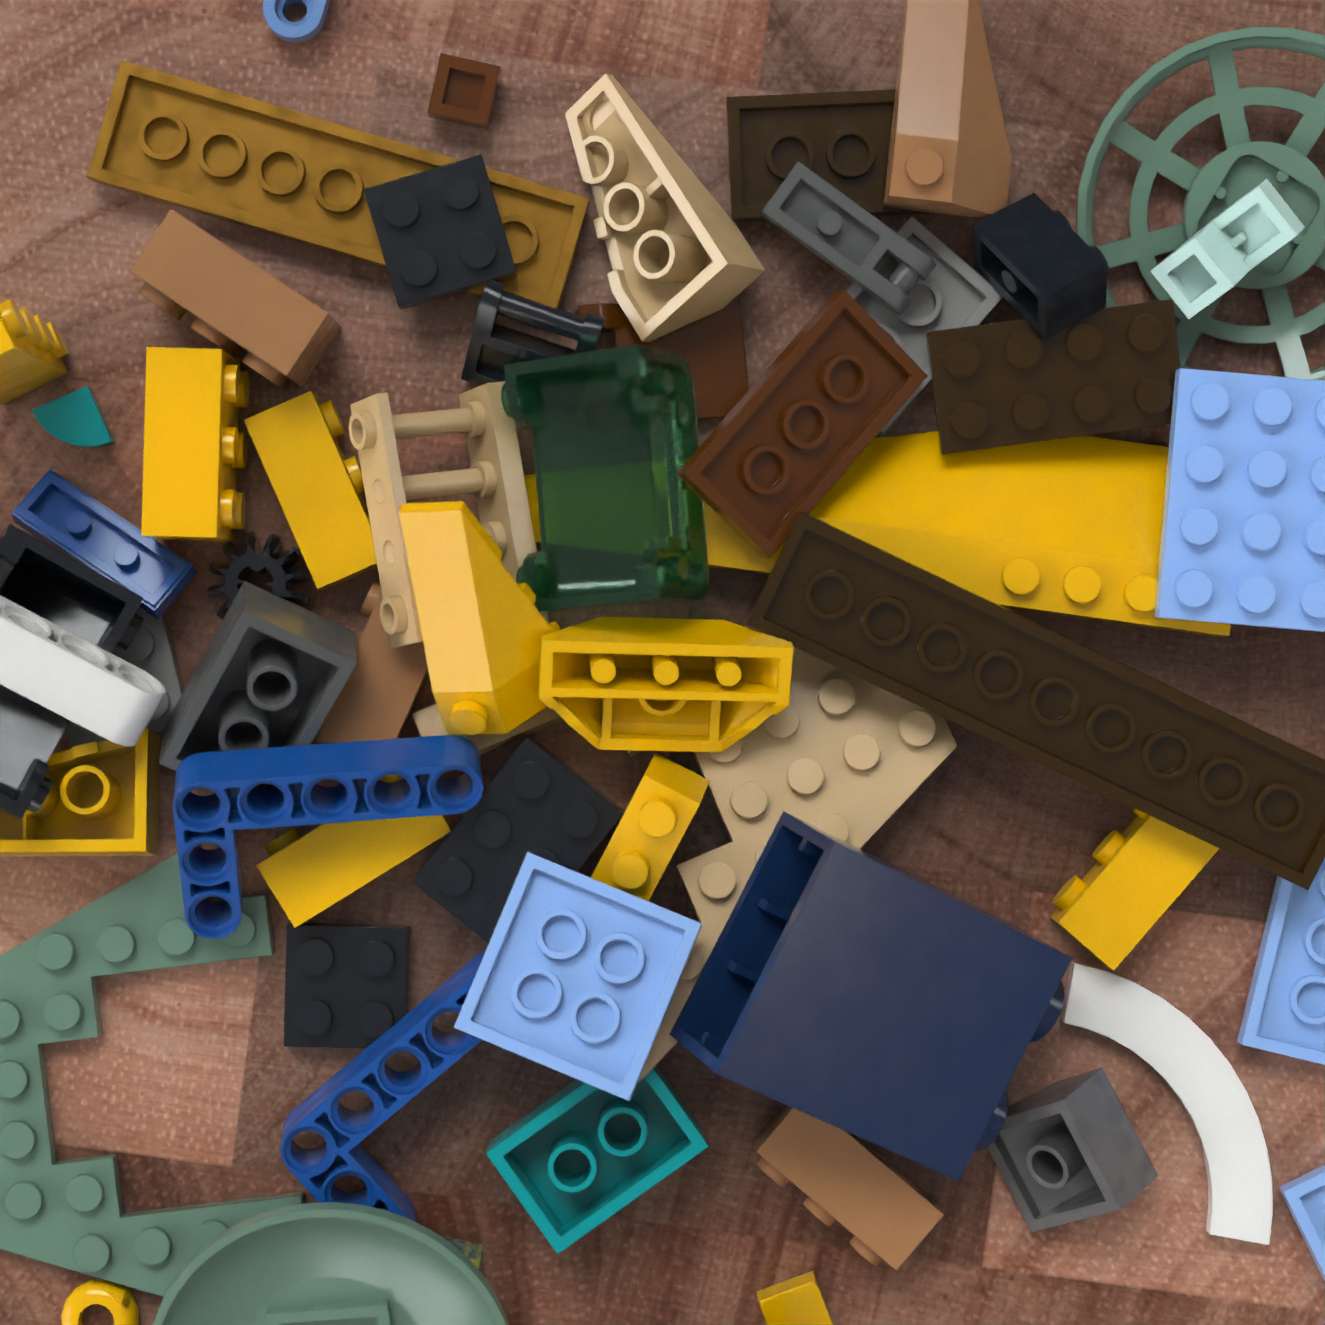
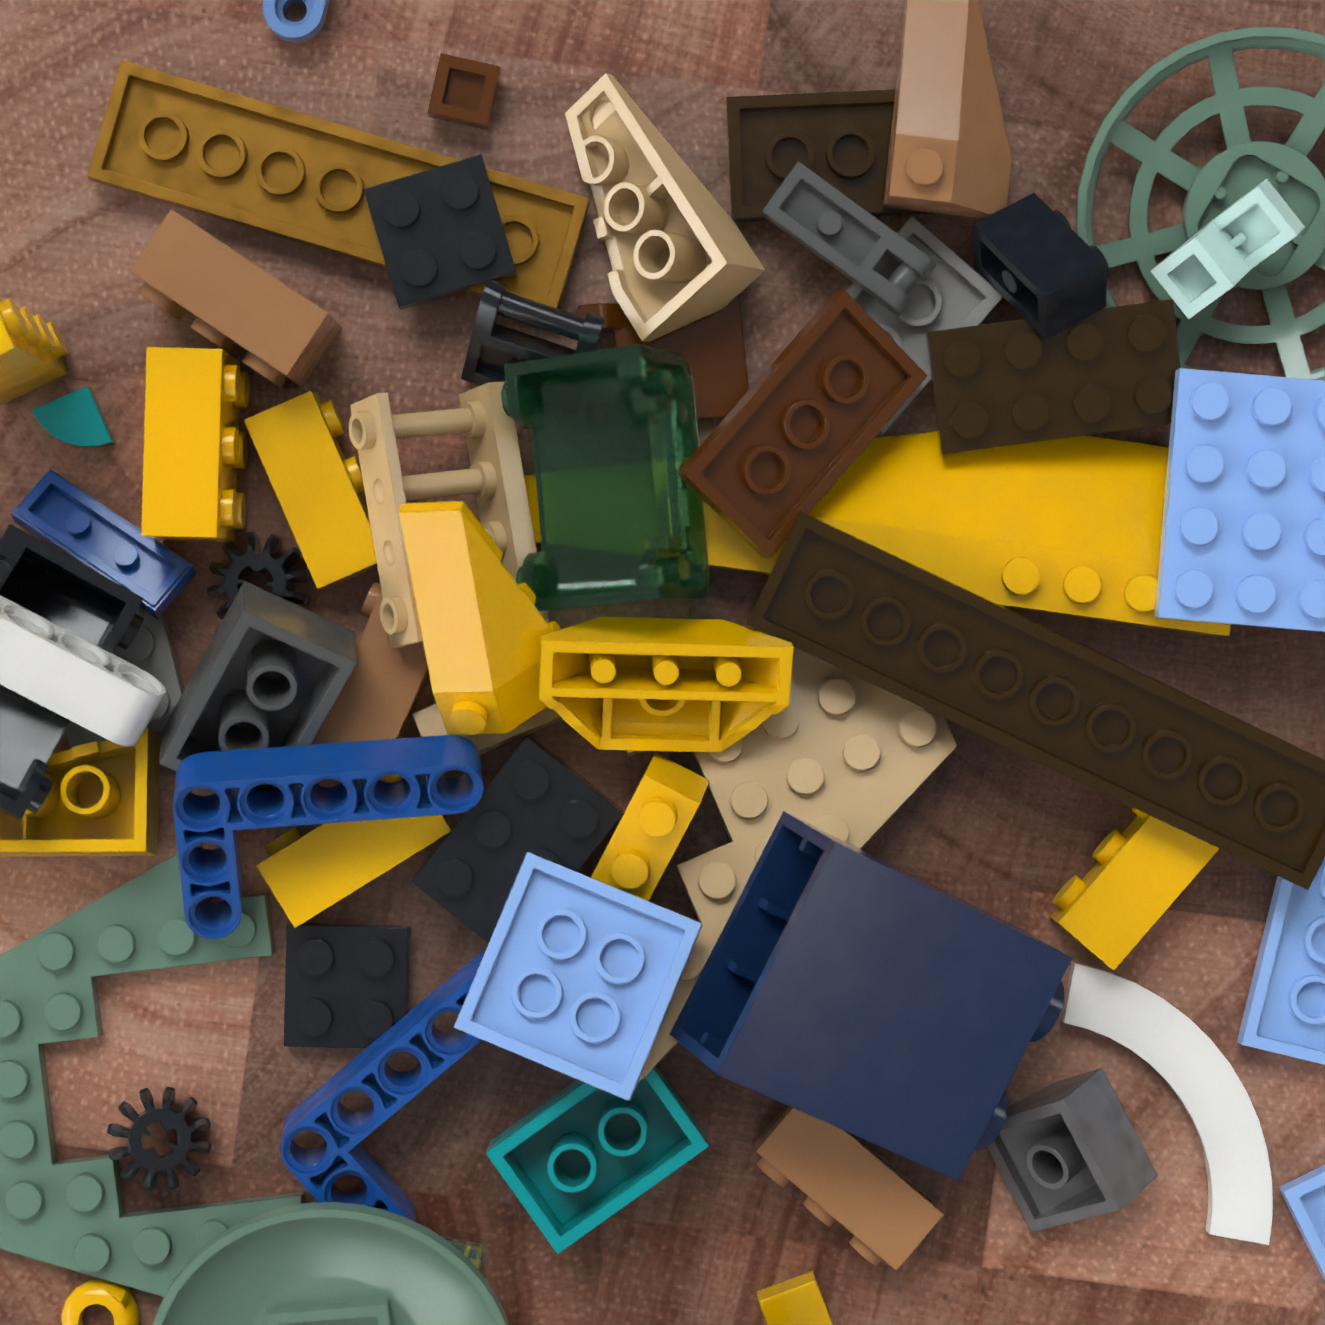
none -> black gear [107,1086,211,1191]

